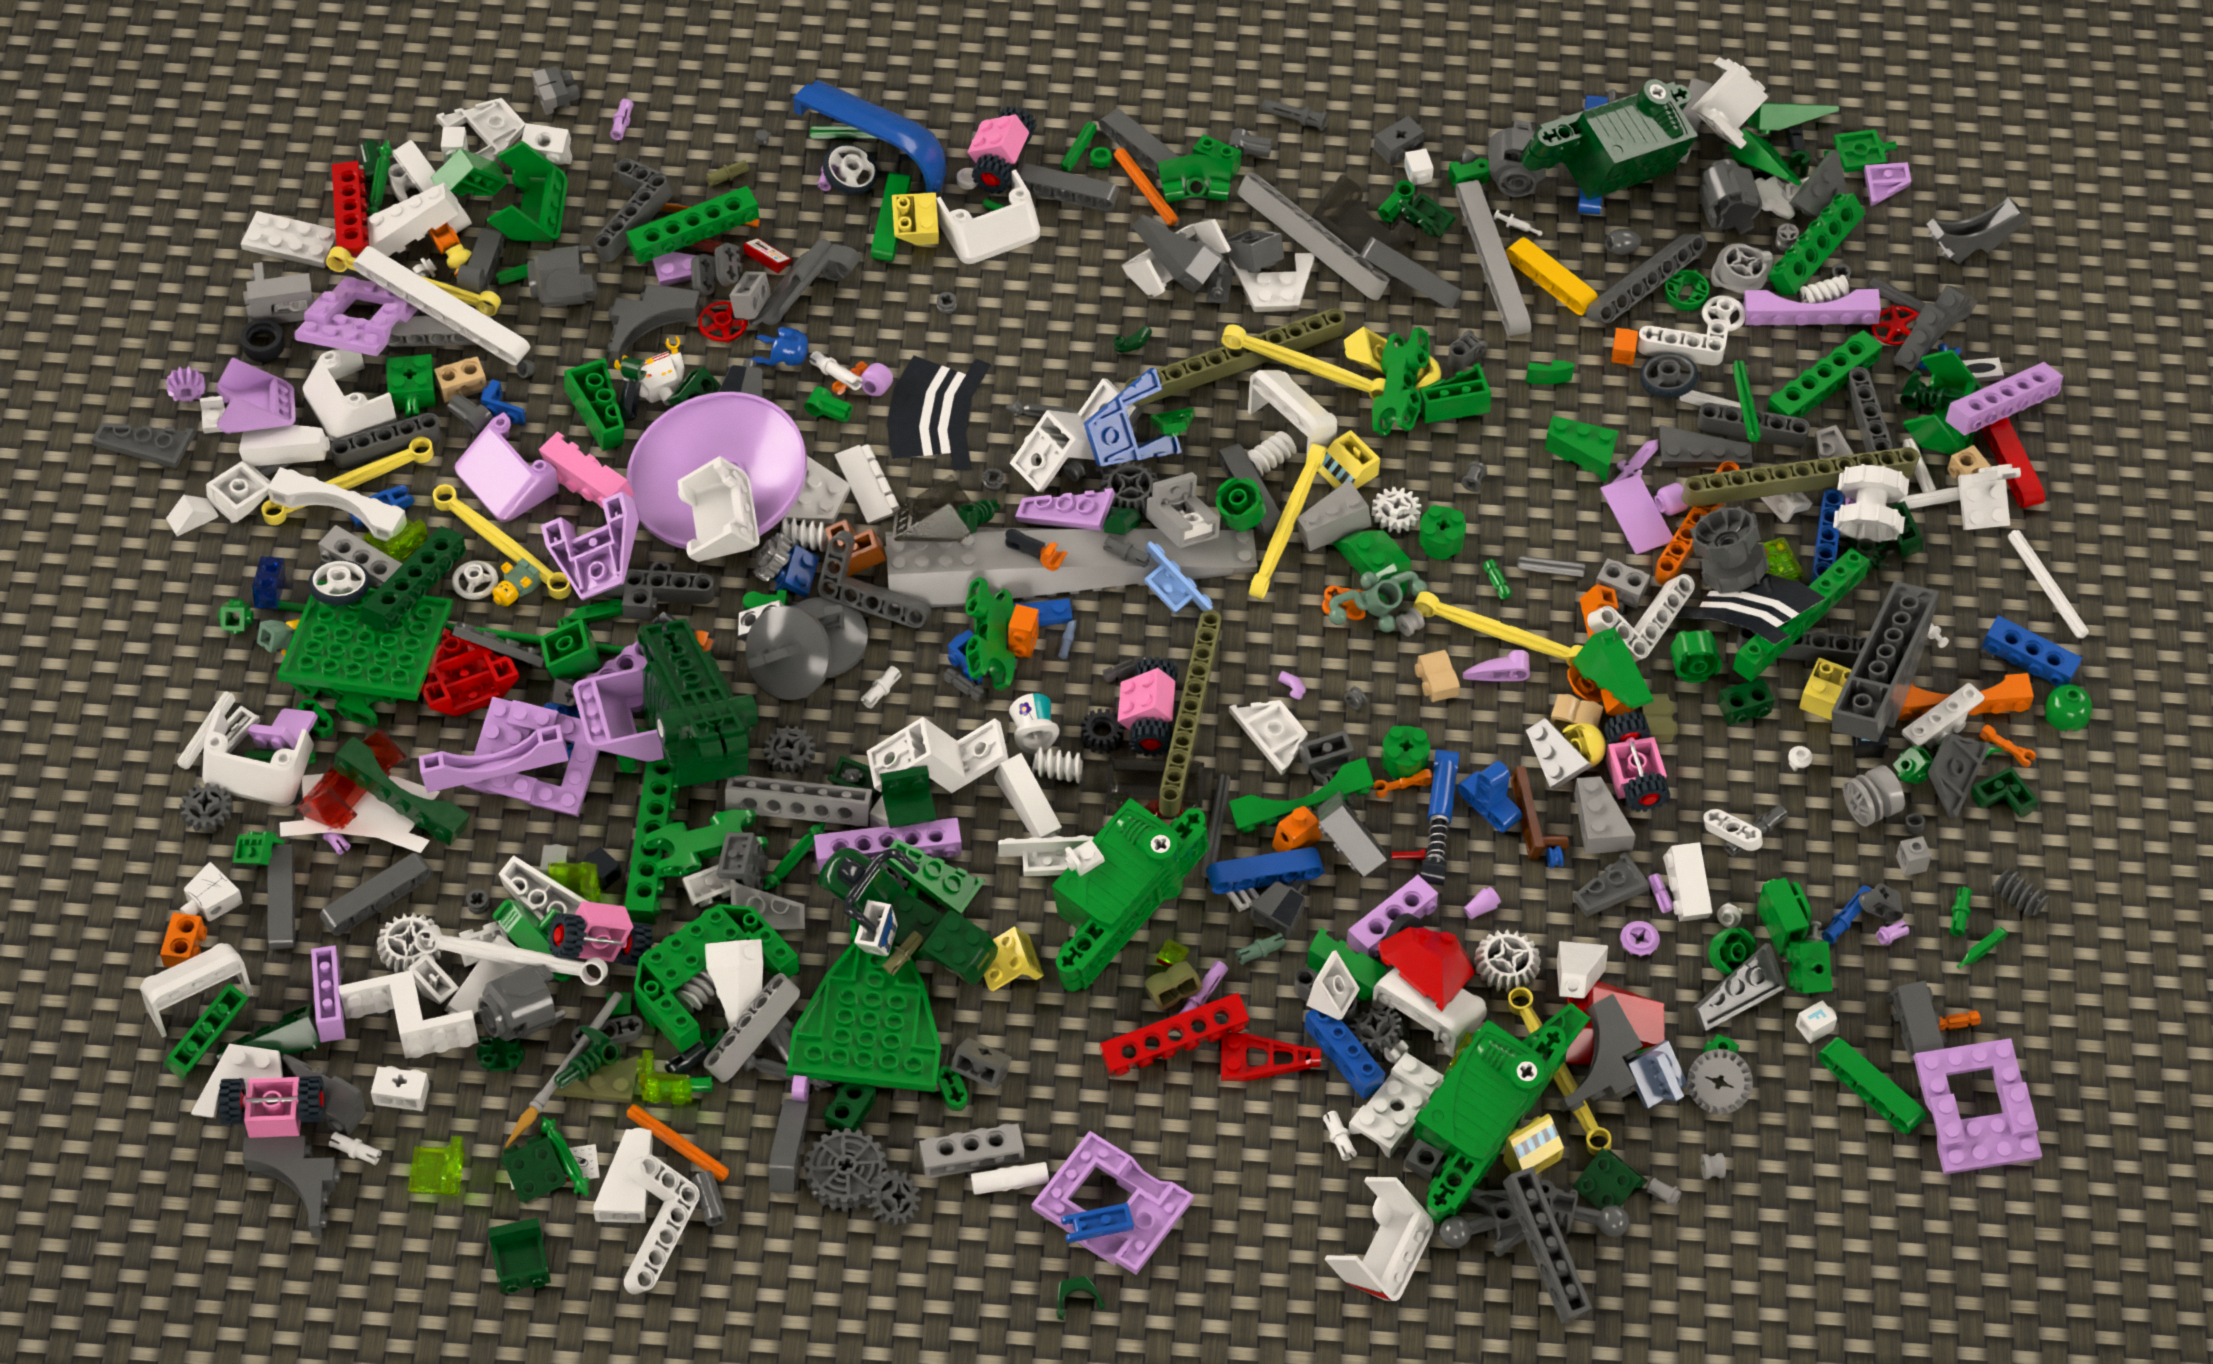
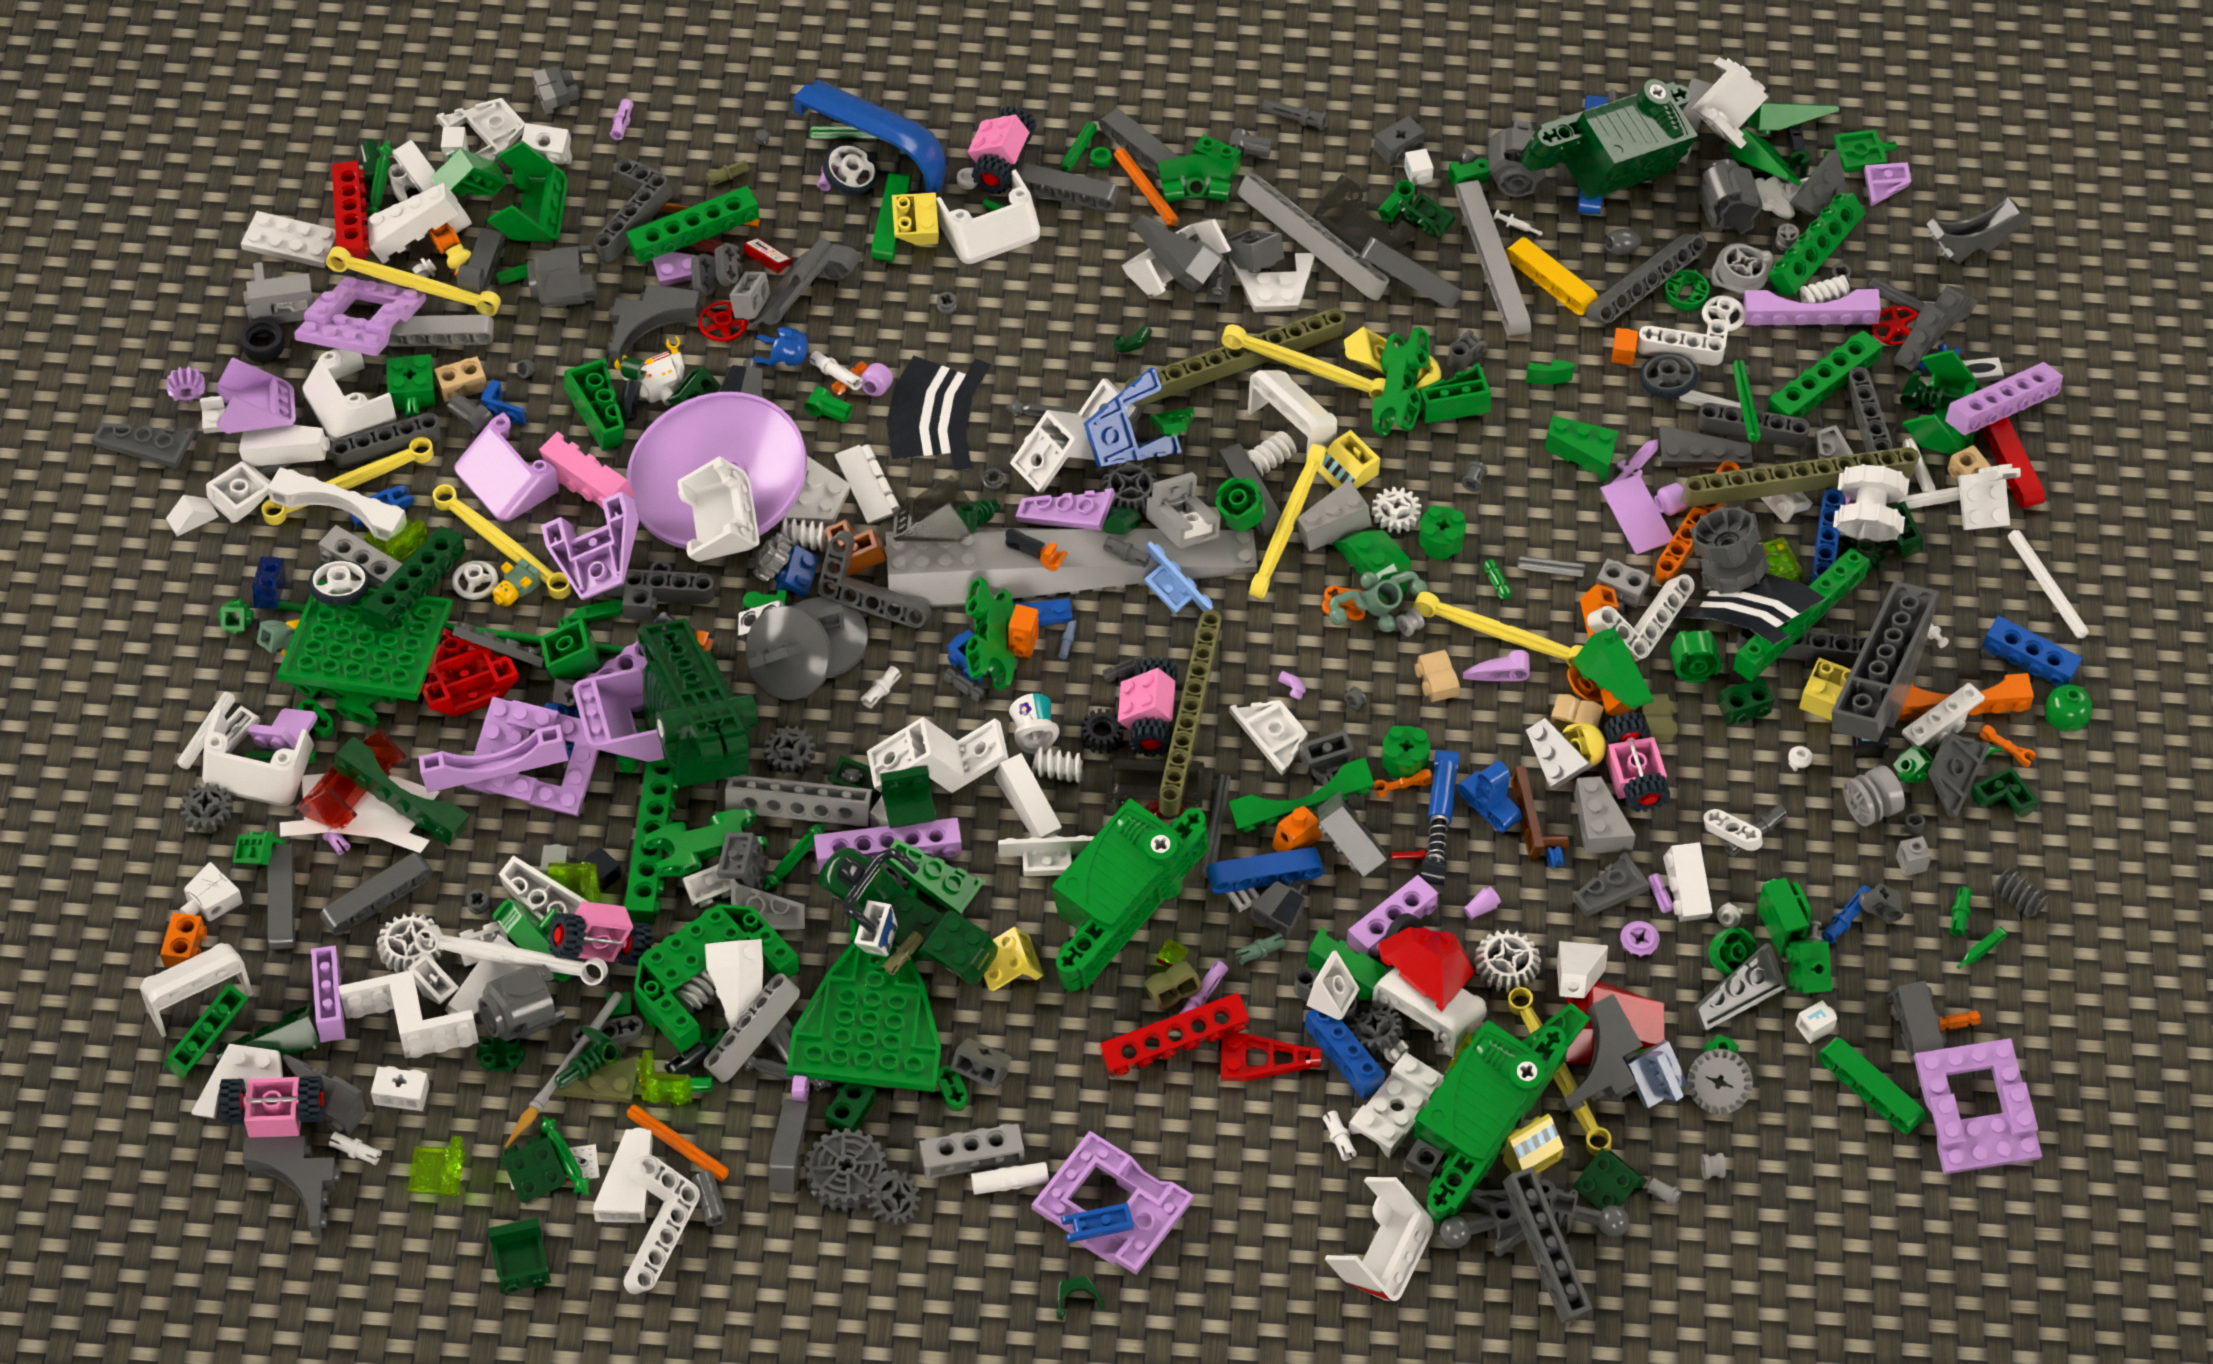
white beam [353,246,531,366] -> none
dark grey bush [1063,459,1085,482] -> none
white bracket [1064,839,1105,876] -> none
lavender pin [1876,920,1909,945] -> none

